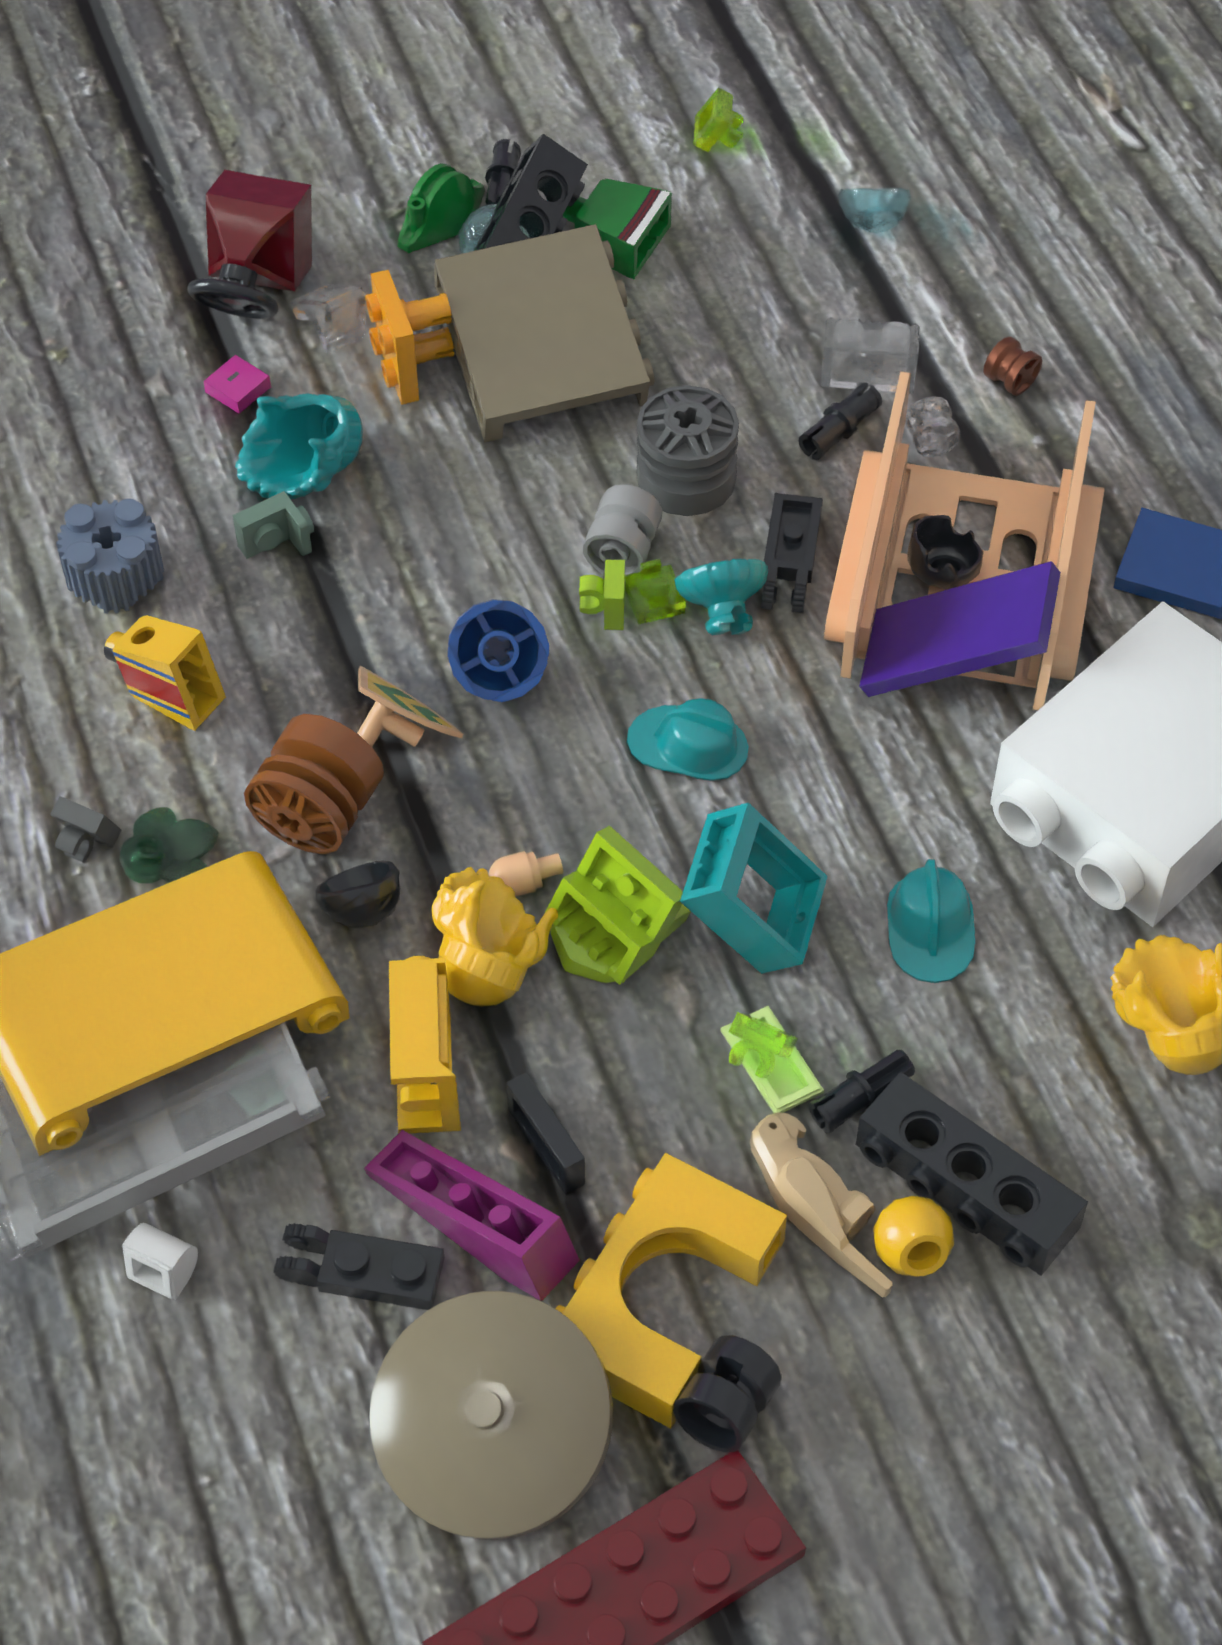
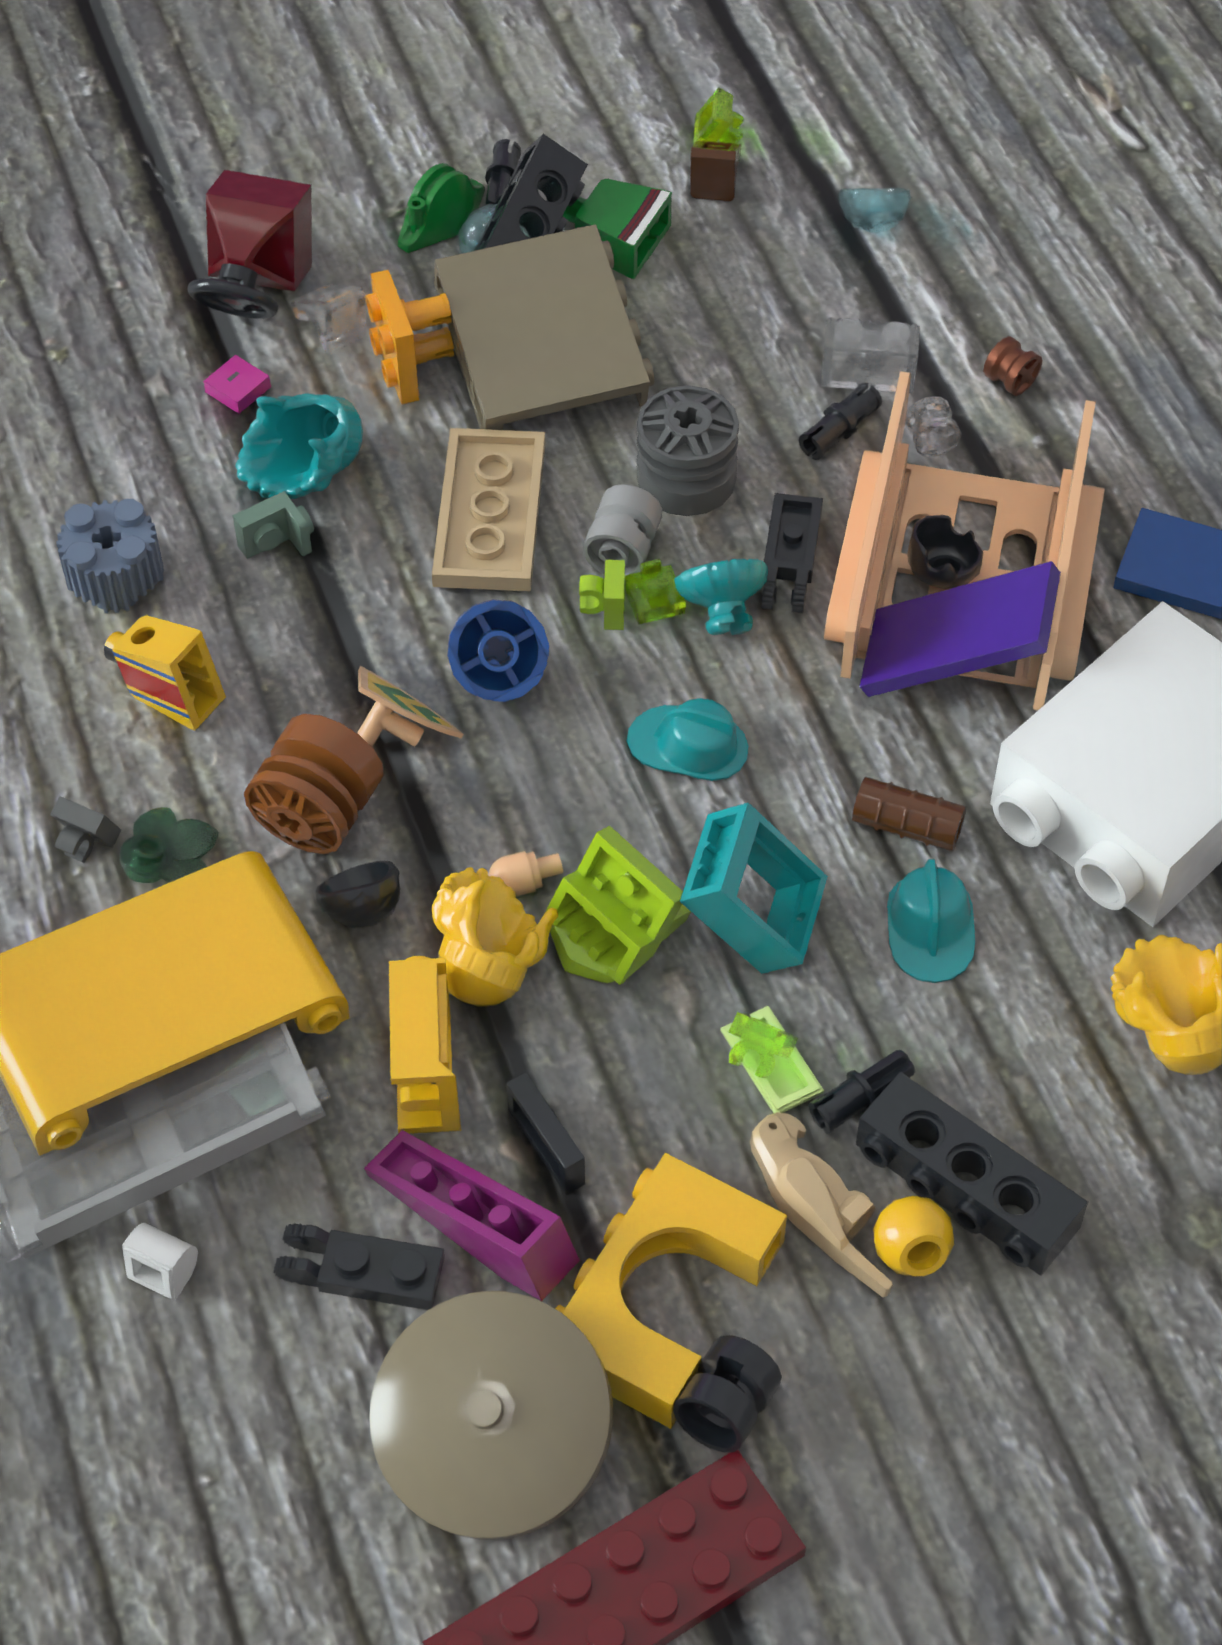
none -> tan plate [432,428,546,591]
none -> reddish brown slope [690,140,742,201]
none -> reddish brown axle [852,776,967,852]

